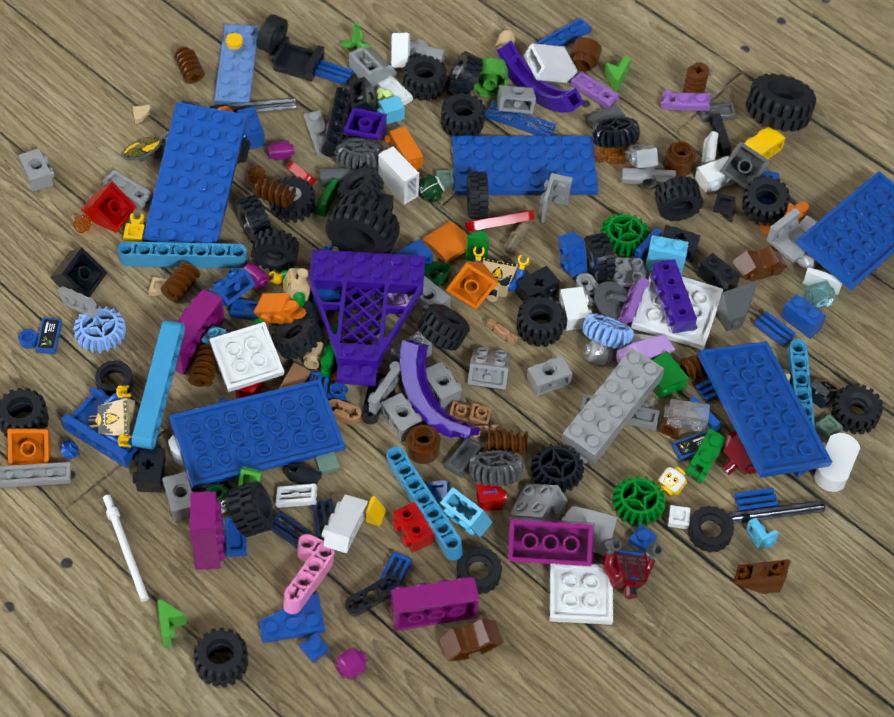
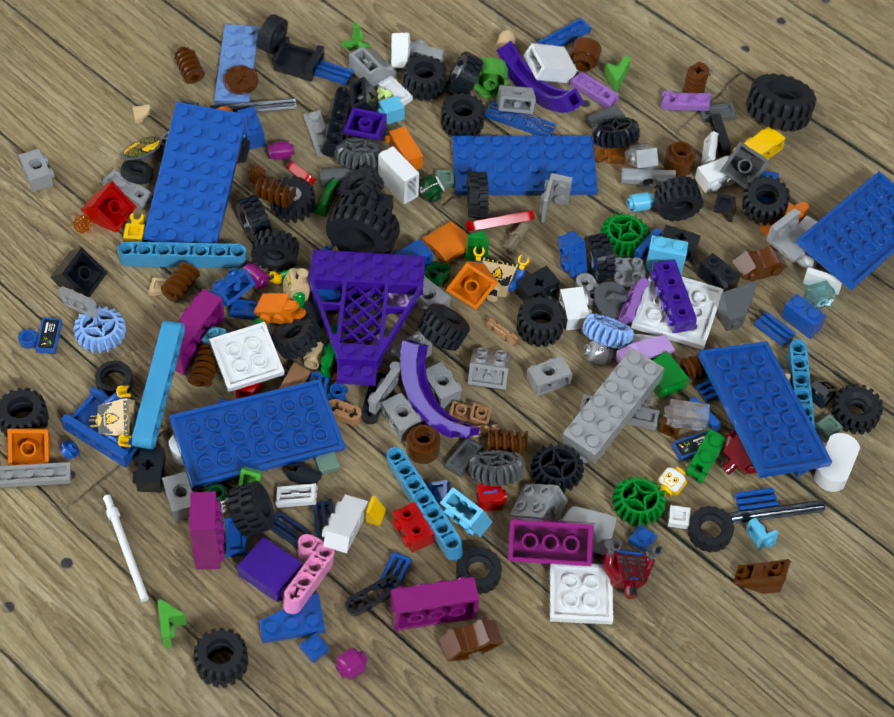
yellow tile [226,33,243,50] -> none
none -> black tyre [120,160,154,184]
none -> reddish brown tile [224,65,258,95]
none -> dark purple brick [237,537,303,602]
none -> medium azure brick [627,192,655,212]

